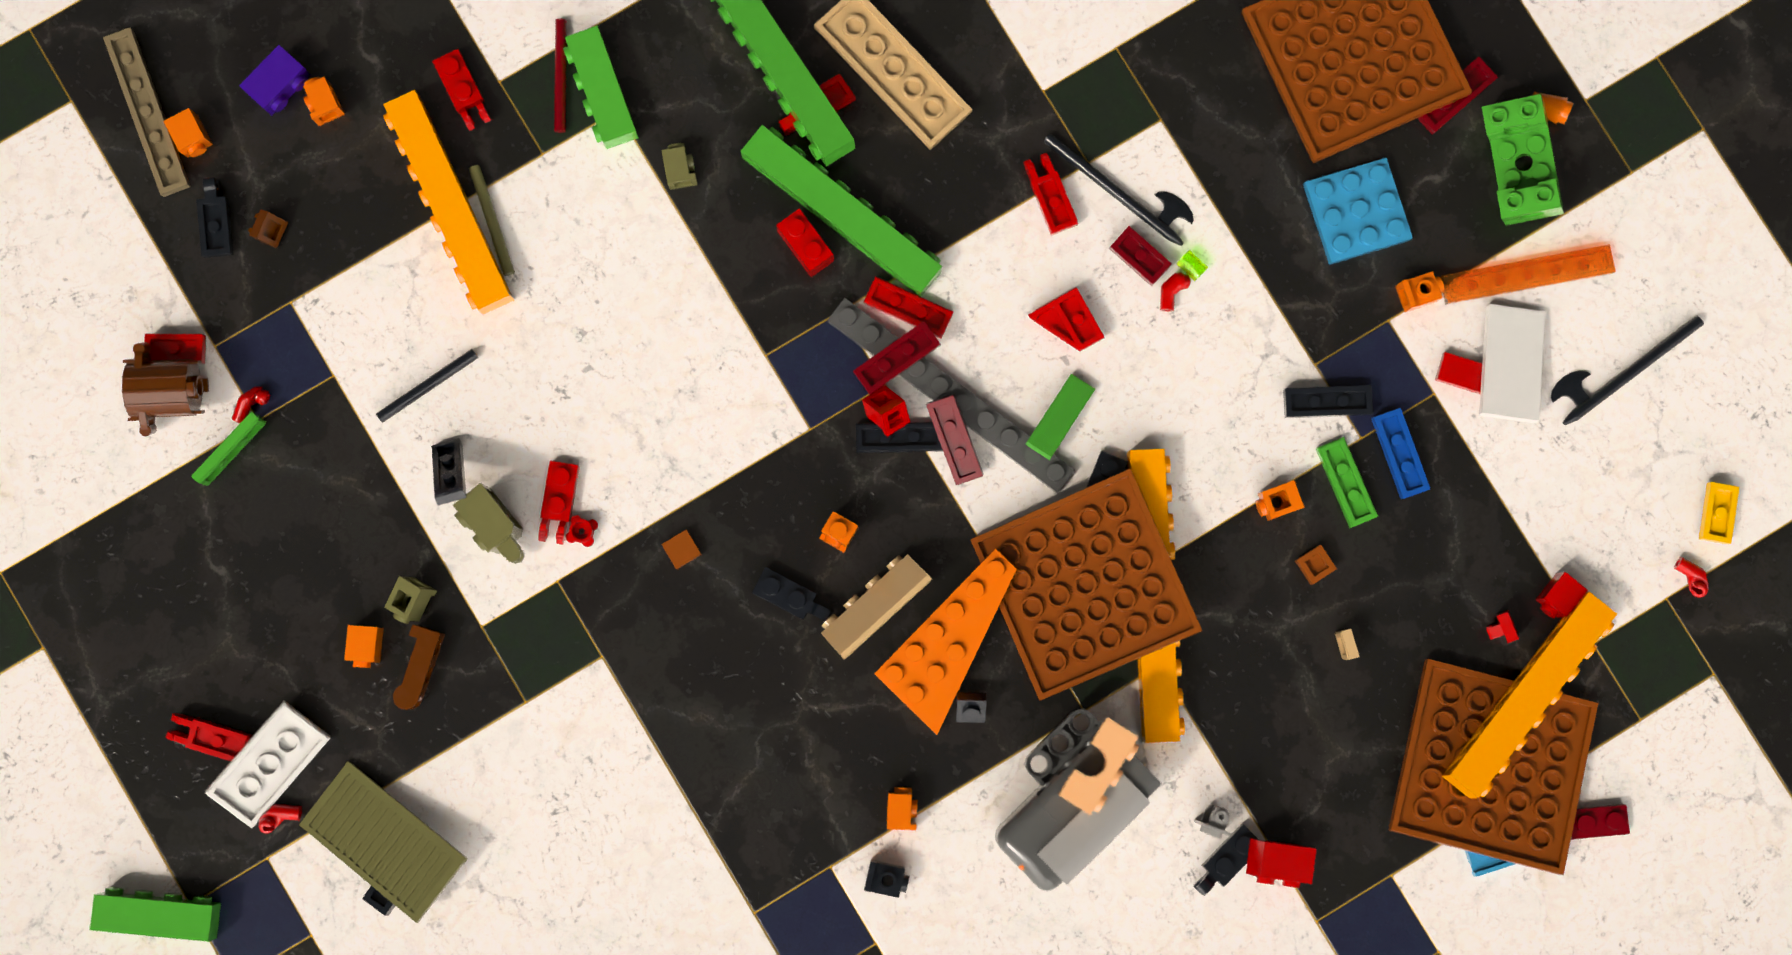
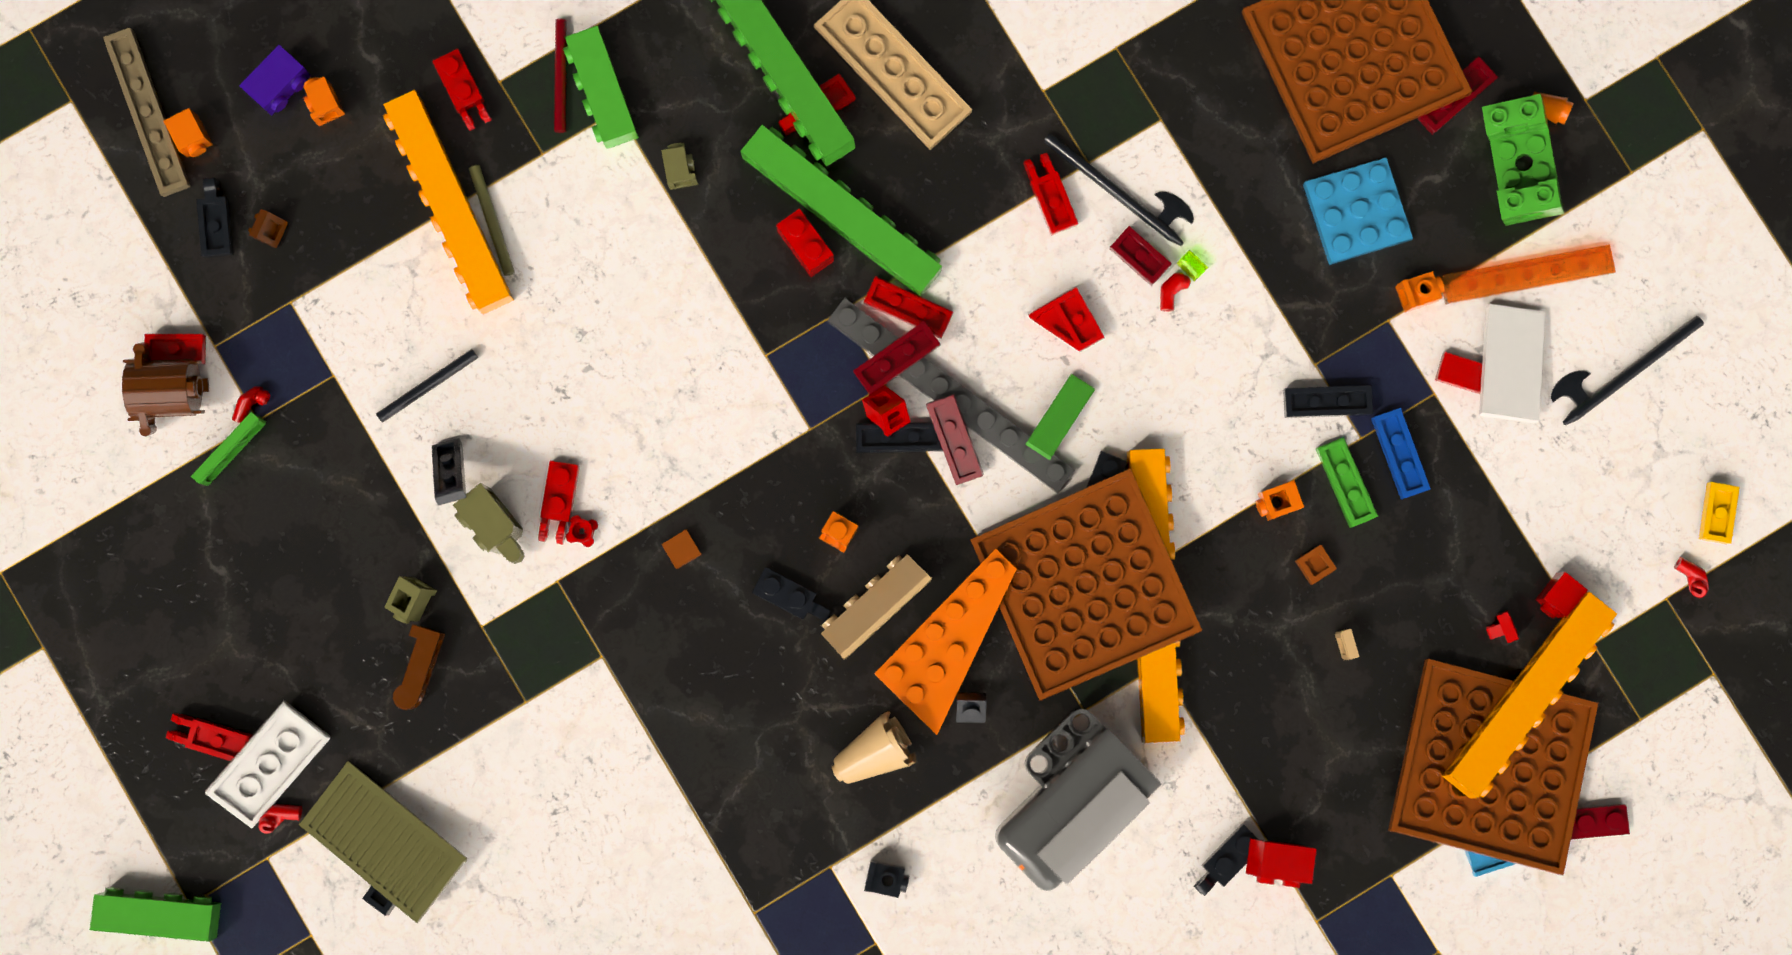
orange brick [344,625,384,668] -> none
orange brick [887,787,917,831] -> none
light nougat arch [1058,717,1139,815] -> none
light grey hinge [1194,805,1231,839] -> none
none -> tan cone [832,711,917,784]

